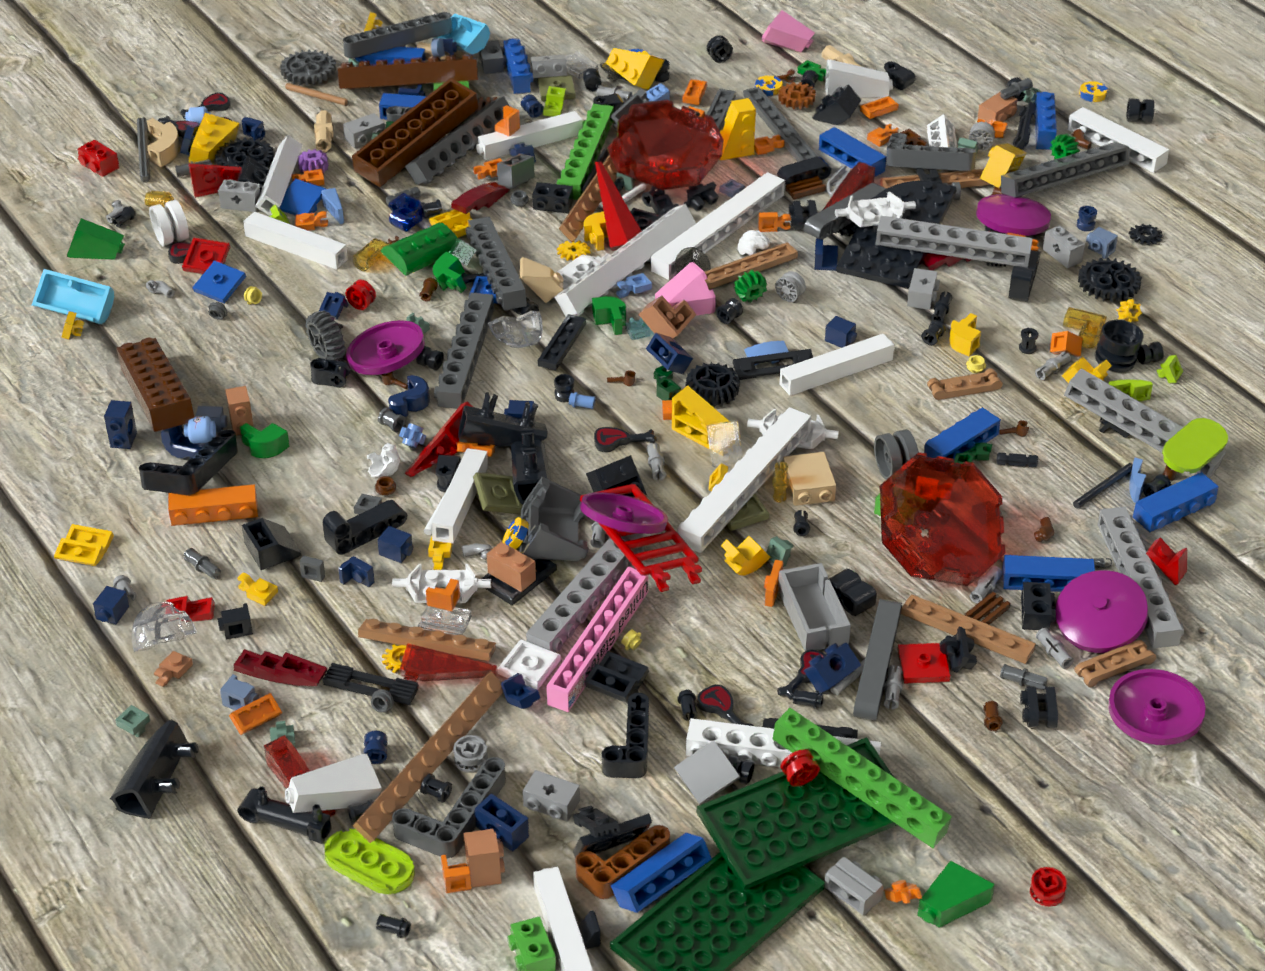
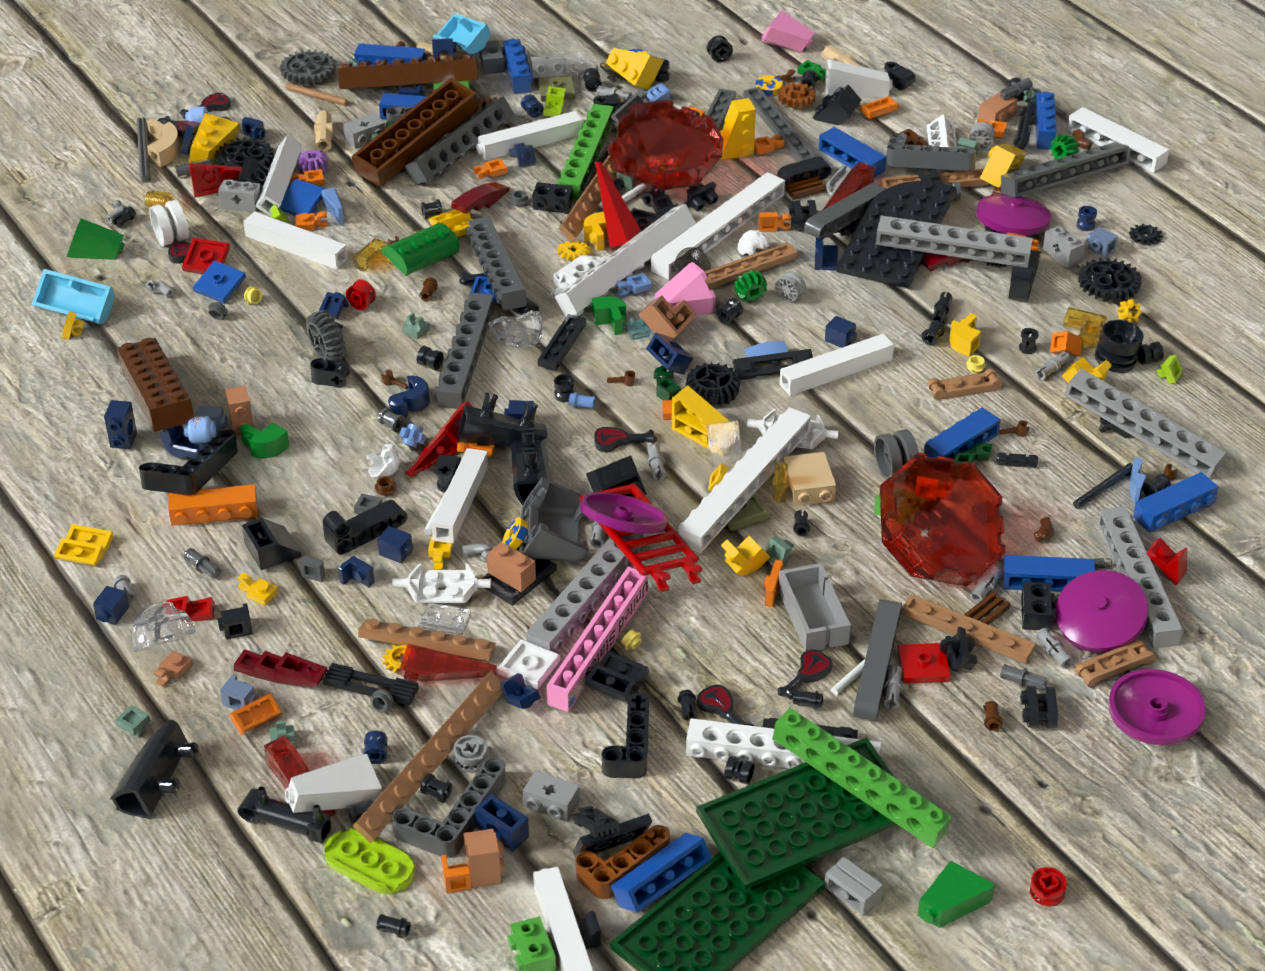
red brick [77,139,120,177] -> none
dark grey beam [343,12,452,58] -> none
magenta dish [346,320,425,375] -> none
yellow tile [364,12,383,32] -> none
dark grey axle [386,187,421,207] -> none
clear blue piece [388,193,423,232] -> none
orange panel [426,579,460,611] -> none
sand blue tile [431,38,445,57] -> none
green brick [433,252,467,293] -> none
clear green brick [449,239,477,266] -> none
olive plate [473,472,522,514] -> none
orange panel [495,105,520,136] -> none
dark grey brick [497,154,535,189] -> none
tan slope [520,257,564,303] -> none
light grey slope [674,740,740,805] -> none
orange plate [682,79,707,105] -> none
sand blue tile [719,179,745,198] -> none
red wheel [780,749,820,787] -> none
dark blue brick [803,642,861,693] -> none
black brick [828,568,877,616] -> none
white plate [835,192,916,227] -> none
orange plate [867,124,899,147] -> none
orange plate [884,880,922,903] -> none
light grey brick [907,268,940,310] -> none
yellow piece [1079,81,1108,102] -> none
lime slope [1108,379,1153,402] -> none
black wheel [1126,98,1155,123] -> none
lime tile [1162,418,1228,474] -> none

